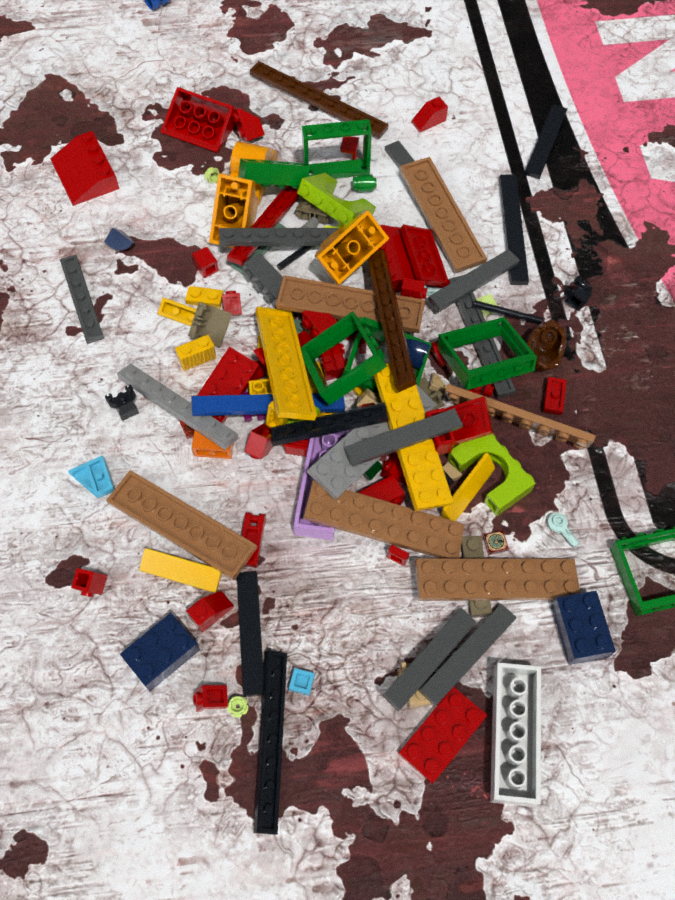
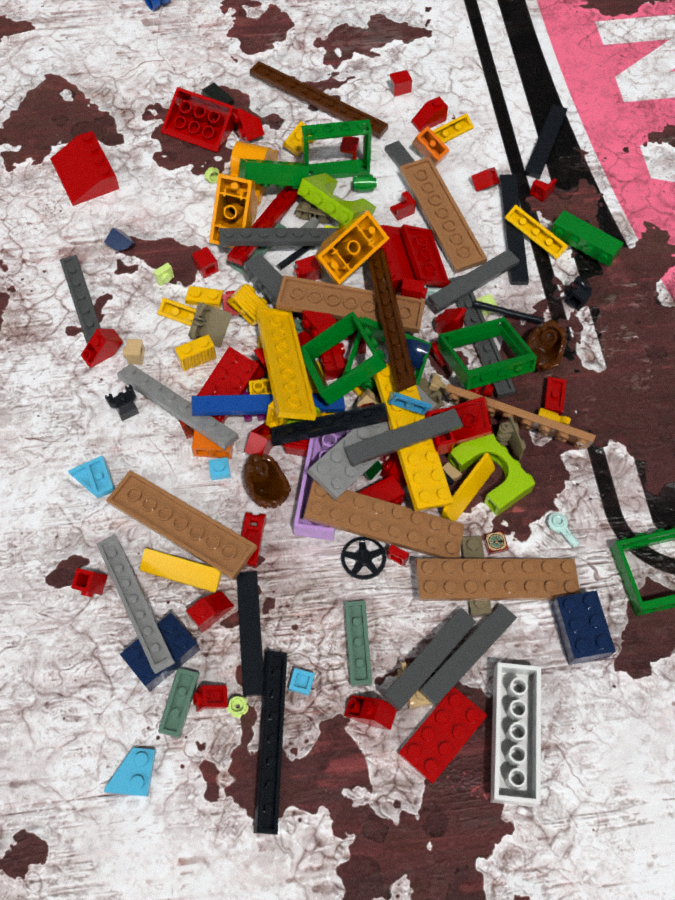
none -> red slope [81,328,123,368]
none -> light grey plate [97,534,175,674]
none -> medium azure wing [104,748,156,797]
none -> tan plate [123,339,145,365]
none -> yellowish green plate [153,262,174,286]
none -> sand green plate [158,668,200,739]
none -> pearl dark grey tile [202,83,234,105]
none -> medium azure plate [209,457,231,480]
none -> yellow brick [227,283,269,326]
none -> reddish brown hair [242,453,291,509]
none -> yellow bracket [283,121,314,157]
none -> red brick [293,255,321,281]
none -> black wheel [341,537,386,580]
none -> red slope [344,695,397,730]
none -> sand green plate [345,601,372,687]
none -> dark azure slope [388,391,432,415]
none -> red panel [390,70,412,96]
none -> red panel [390,191,416,221]
none -> yellow slope [412,113,474,154]
none -> orange brick [413,126,450,167]
none -> red slope [434,307,467,334]
none -> red panel [471,167,500,191]
none -> dark tan hinge [496,416,526,462]
none -> yellow slope [504,204,568,260]
none -> red panel [530,178,557,202]
none -> yellow bar [538,408,571,426]
none -> green brick [551,210,624,267]

